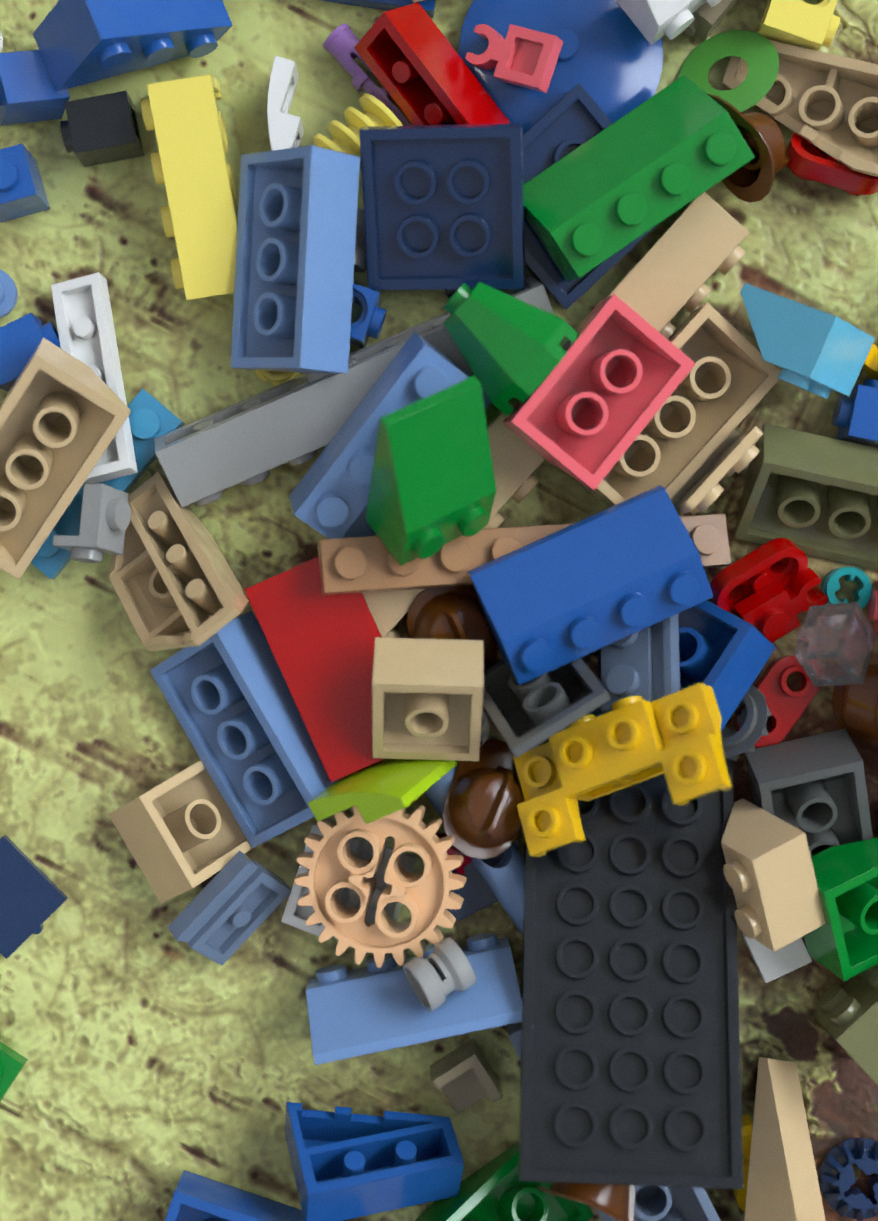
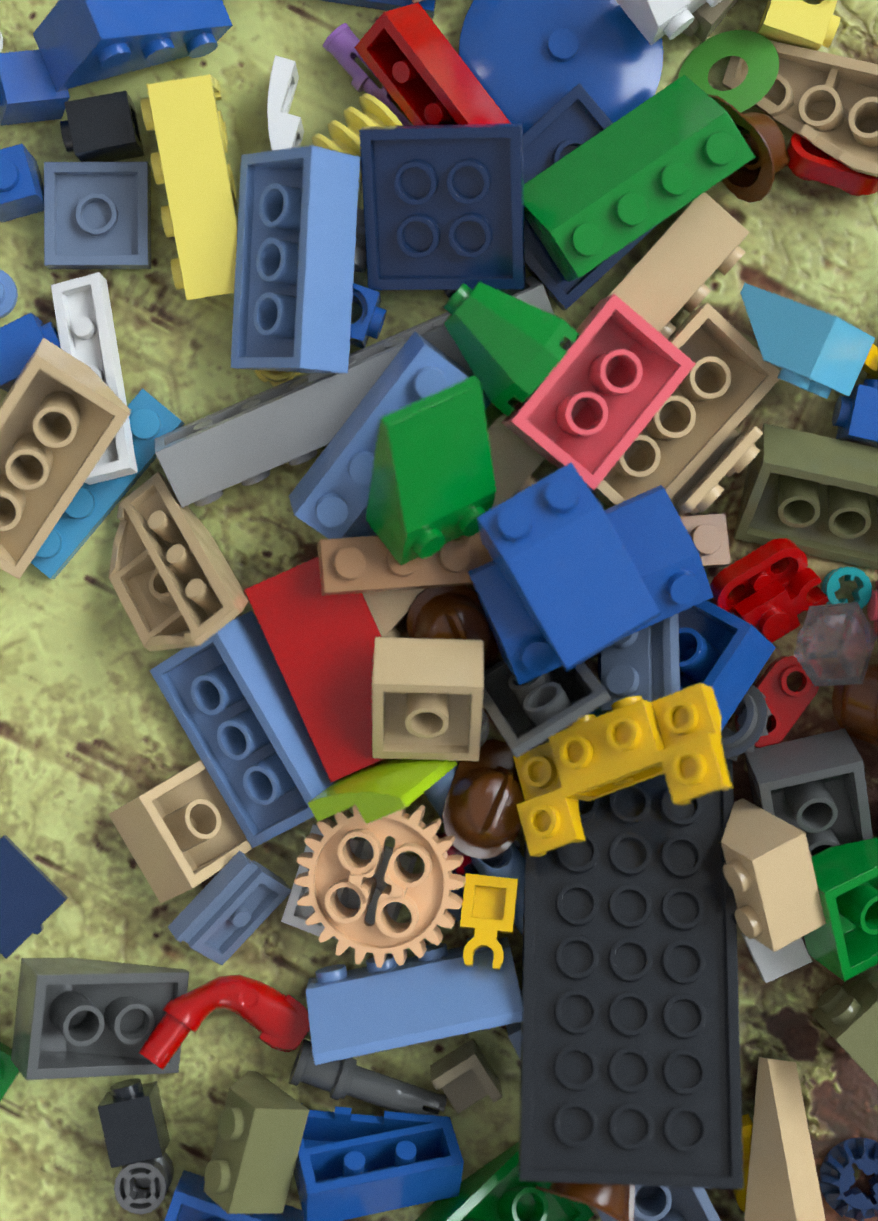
light grey bracket [52,483,131,563] -> none
light grey wheel [403,937,477,1012] -> none
coral plate [465,24,563,94] -> none
none -> dark grey slope [11,958,189,1080]
none -> sand blue plate [44,162,151,269]
none -> black brick [98,1078,170,1168]
none -> flat silver wheel [114,1152,174,1215]
none -> red piece [138,974,310,1070]
none -> olive slope [203,1071,309,1214]
none -> dark grey pin [289,1039,447,1116]
none -> yellow plate [460,873,519,970]
none -> blue slope [477,463,660,671]

